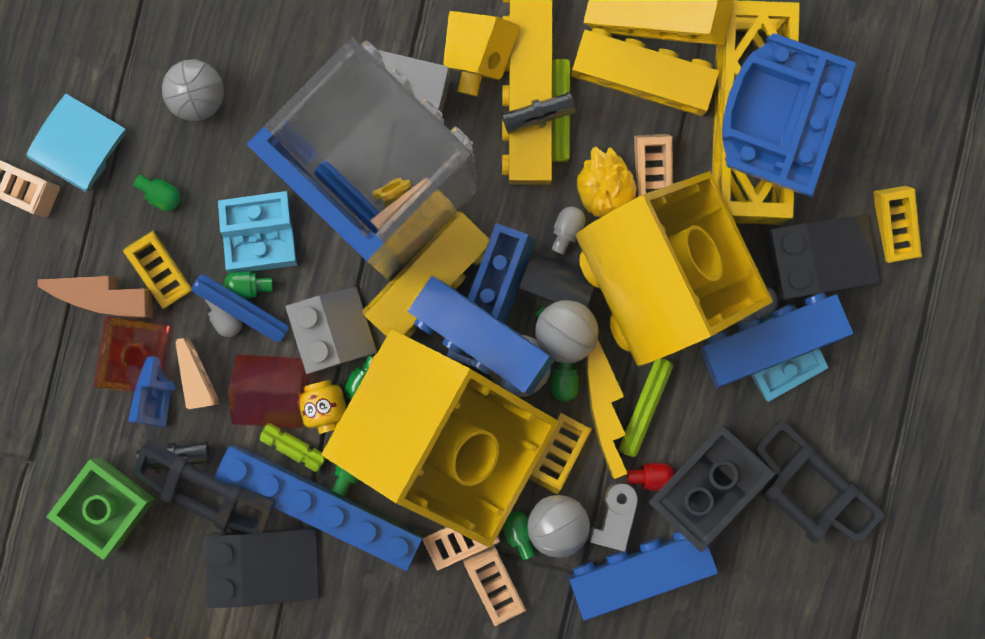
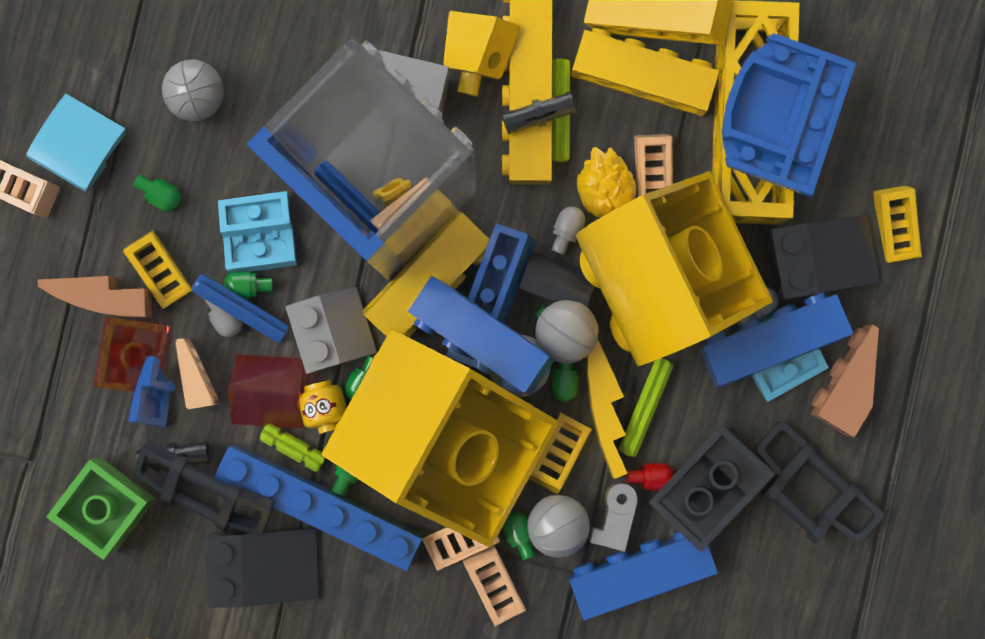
none -> nougat slope [811,325,879,437]

